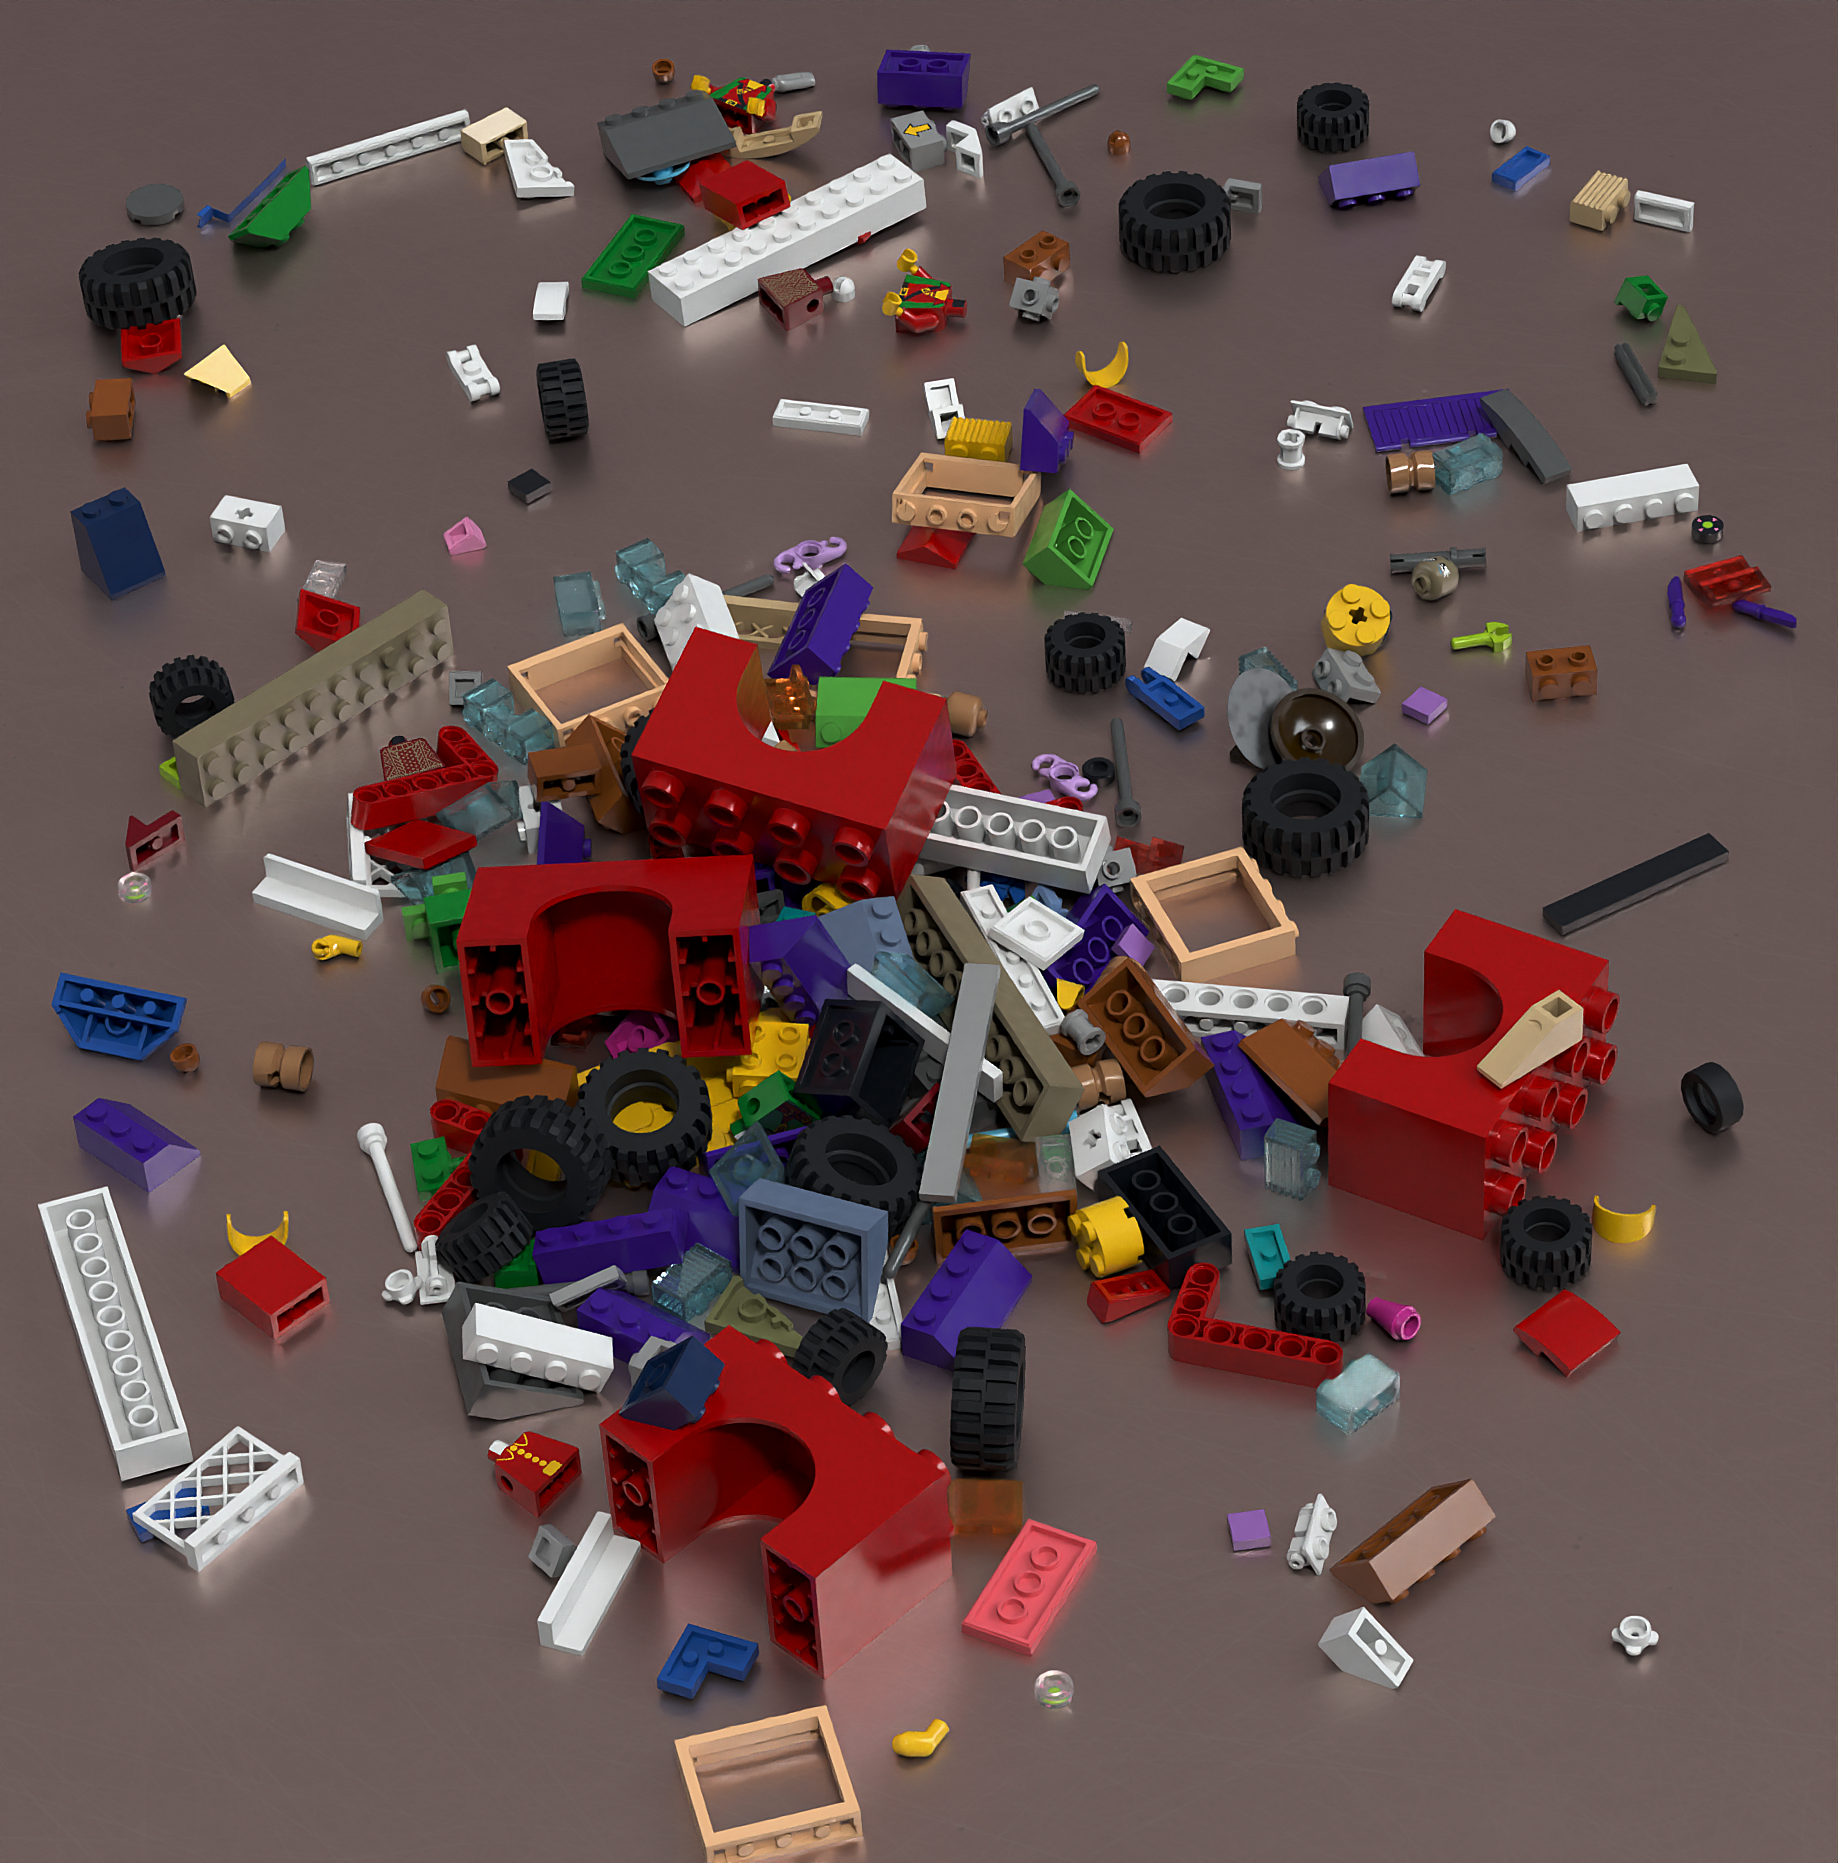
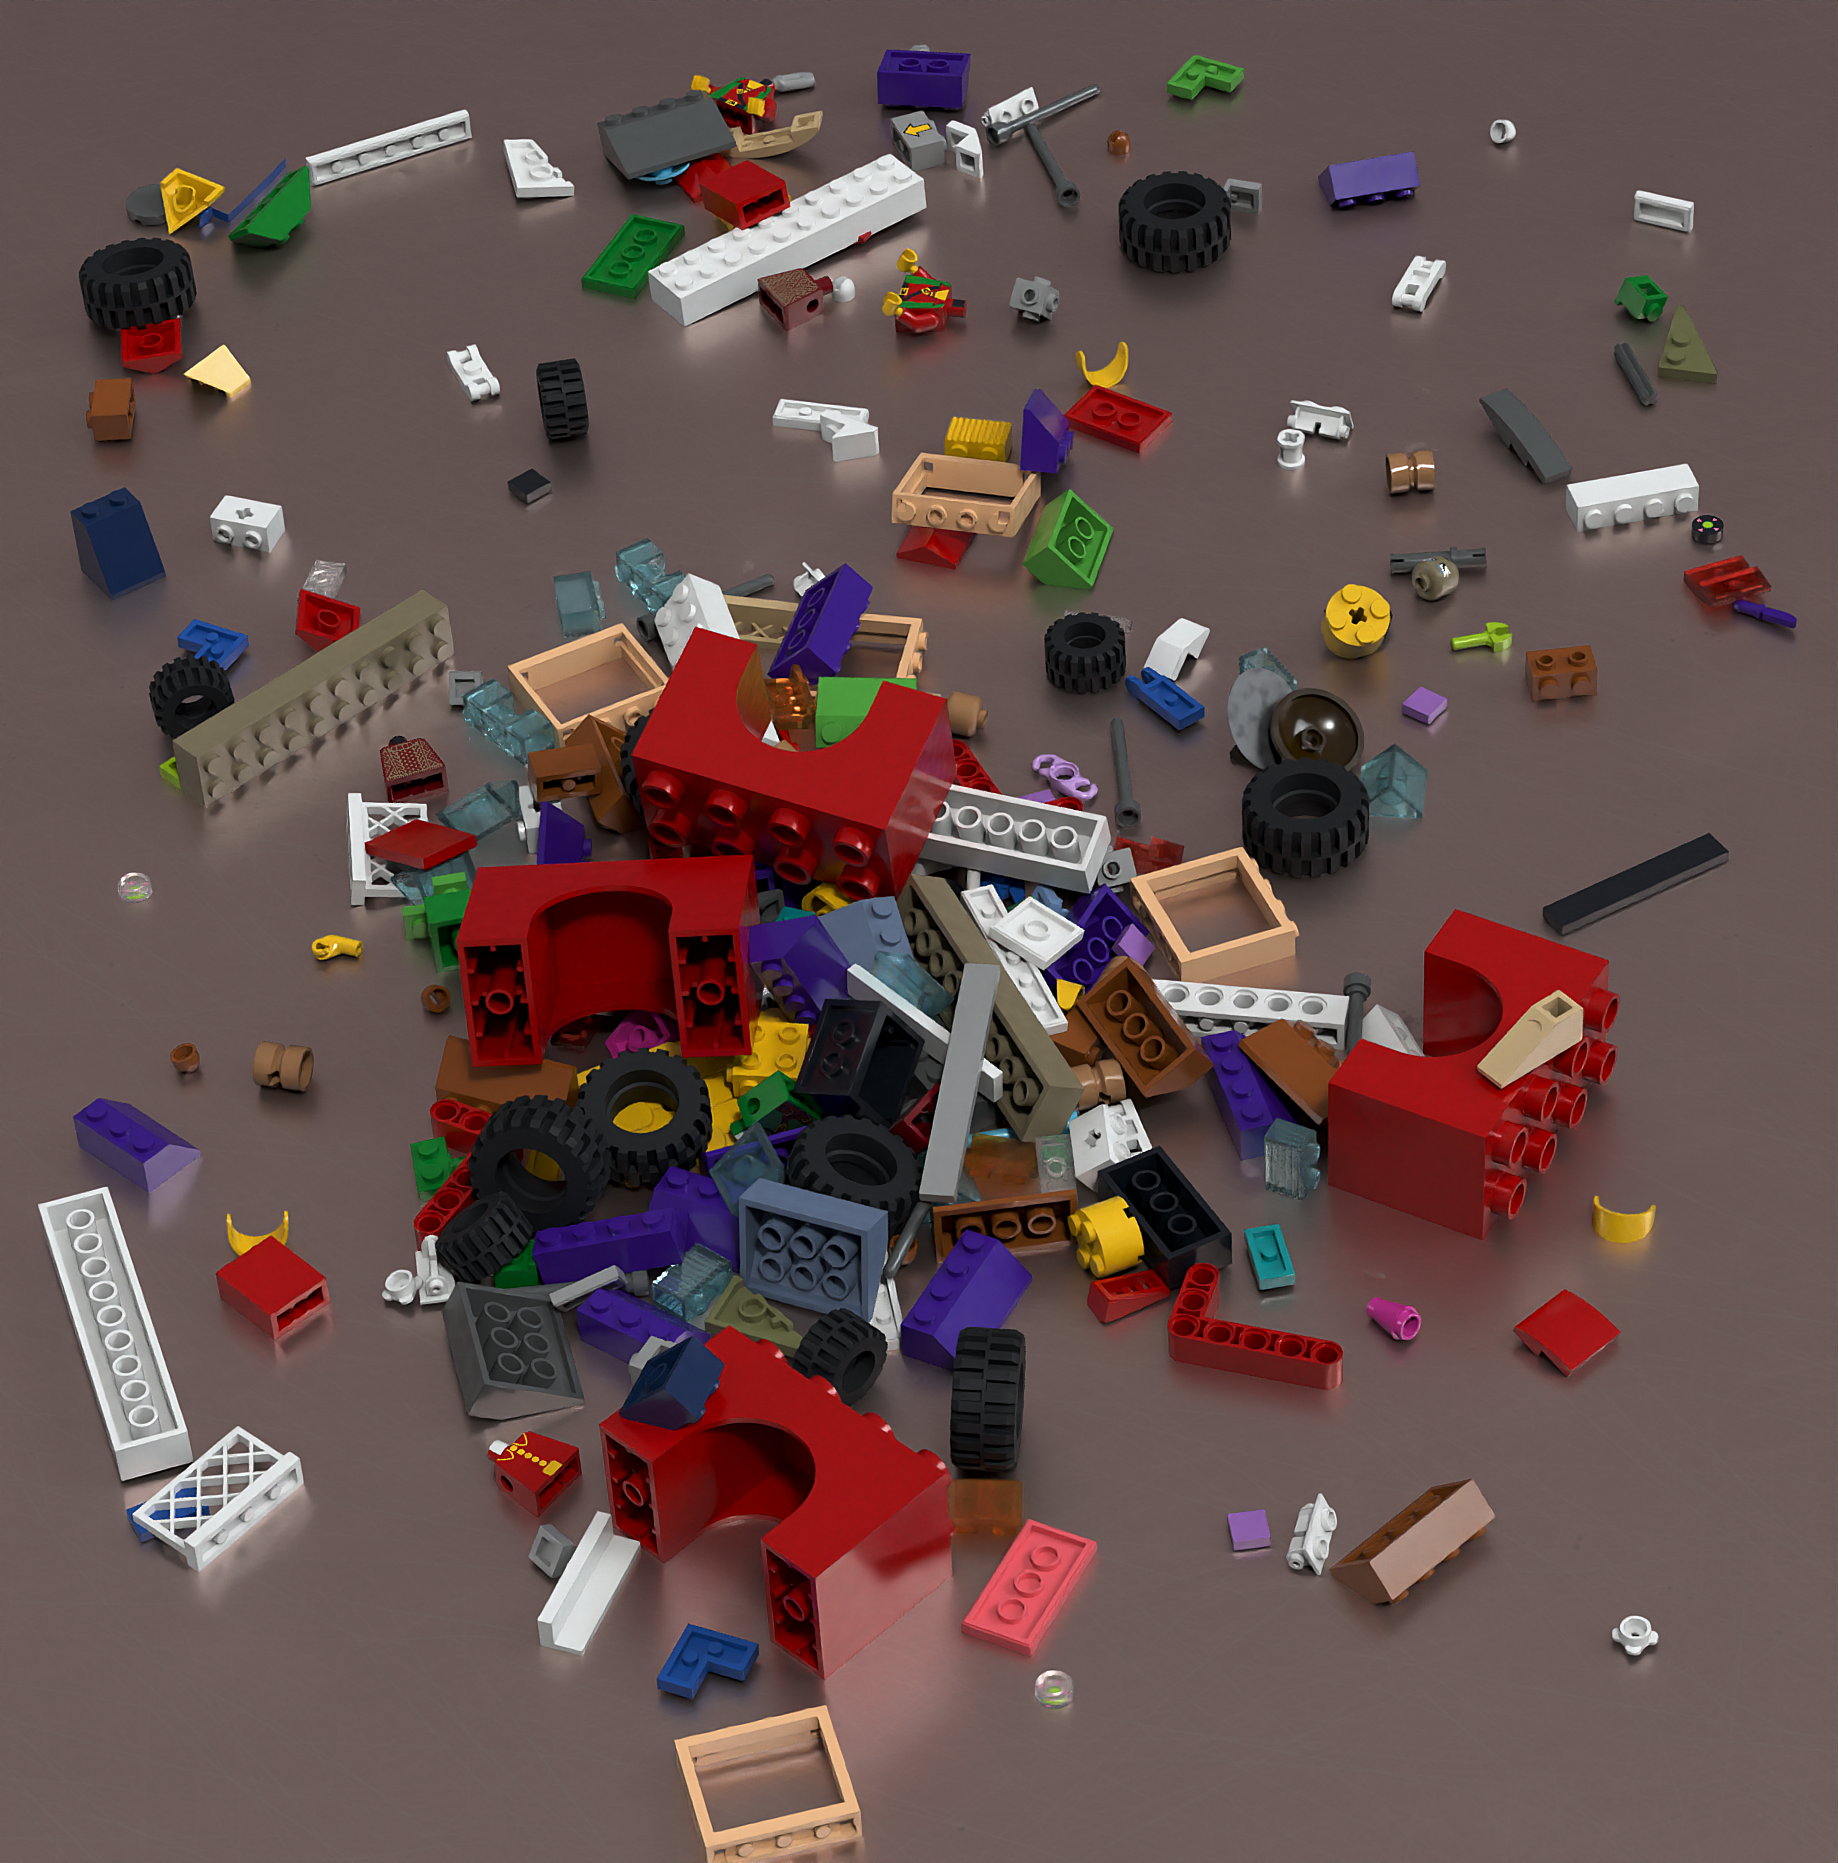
blue wedge [51,973,187,1062] -> none
dark red slope [125,810,185,872] -> none
white panel [252,853,384,940] -> none
red beam [350,725,499,830] -> none
white piece [357,1123,417,1253] -> none
bright pink slope [443,516,487,555] -> none
tan brick [460,107,528,165] -> none
white brick [462,1303,614,1393] -> none
white slope [533,282,569,320] -> none
dark orange hinge [652,59,675,84] -> none
lavender piece [773,537,847,574] -> none
yellow arm [892,1719,949,1757] -> none
white slope [923,378,965,440] -> none
dark orange brick [1003,230,1070,286] -> none
light grey bush [1061,1009,1106,1055] -> none
black tile [1082,757,1115,788] -> none
black tyre [1274,1251,1366,1343] -> none
black tyre [1297,82,1369,152] -> none
light grey bracket [1312,647,1382,704] -> none
clear light blue brick [1316,1352,1400,1436] -> none
white slope [1318,1607,1414,1689] -> none
dark purple piece [1363,389,1509,452] -> none
clear light blue brick [1432,433,1503,495] -> none
blue tile [1492,146,1550,192] -> none
black tyre [1500,1195,1592,1291] -> none
tan brick [1570,170,1631,232] -> none
dark purple piece [1667,576,1686,629] -> none
black tyre [1681,1062,1744,1133] -> none
none -> yellow slope [160,168,225,235]
none -> blue plate [177,619,249,671]
none -> white slope [820,409,879,462]

